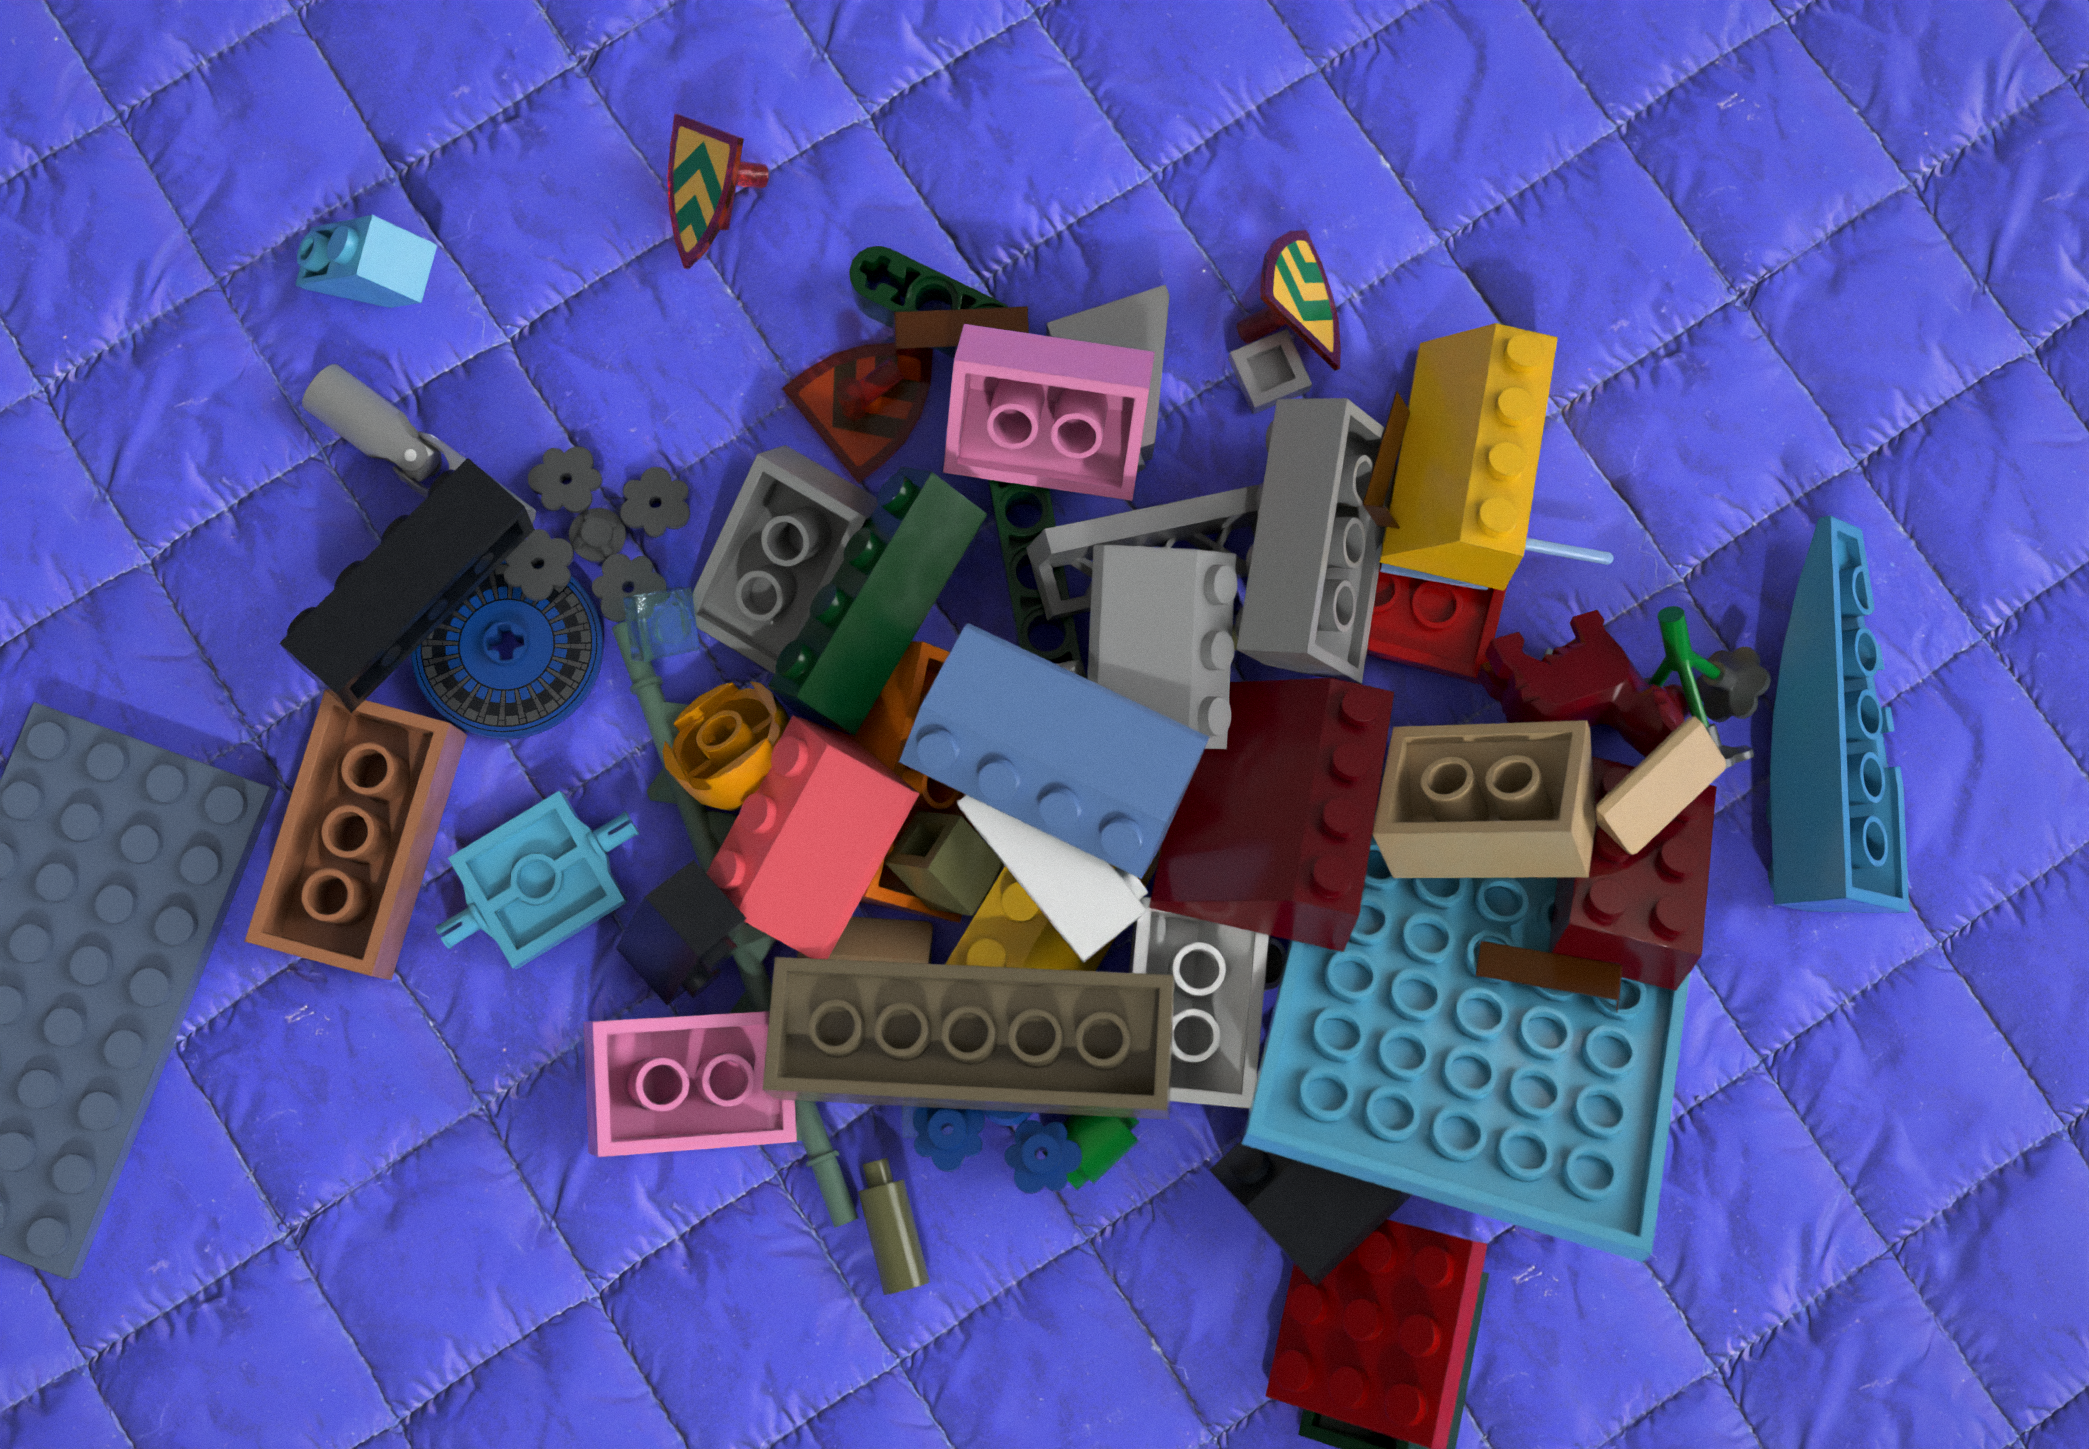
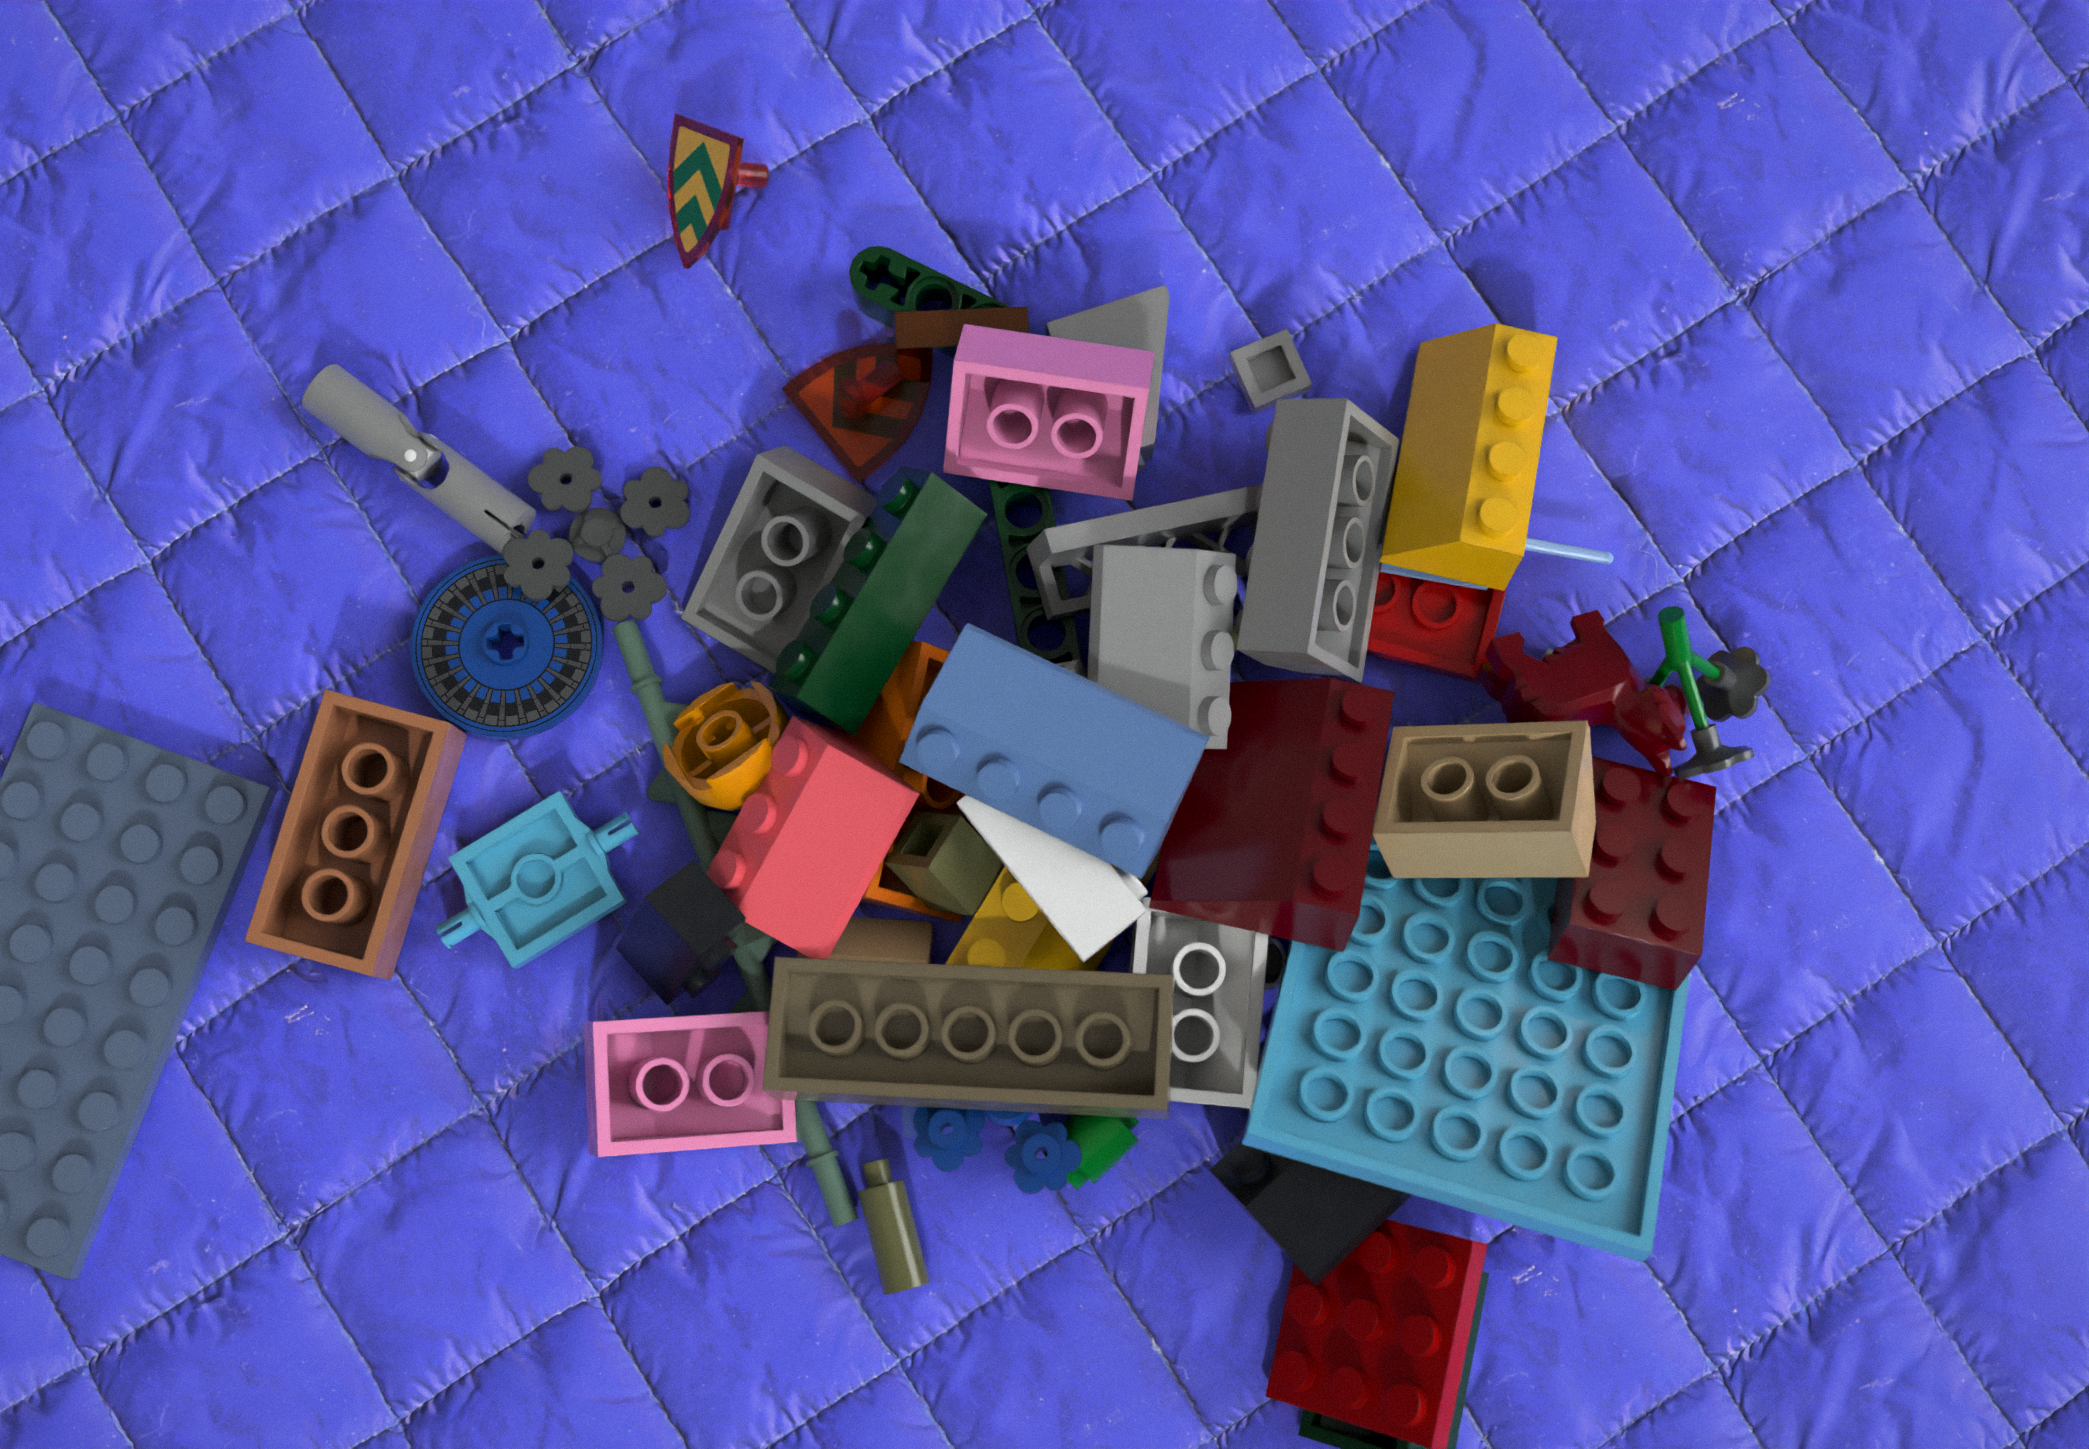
black brick [279,458,535,713] -> none
medium azure slope [295,215,437,308] -> none
clear light blue plate [623,586,700,662] -> none
shield [1237,230,1341,371] -> none
reddish brown piece [1363,391,1410,529] -> none
reddish brown piece [1476,941,1622,1013] -> none
tan slope [1596,716,1726,855] -> none
dark azure wedge [1766,515,1909,914] -> none

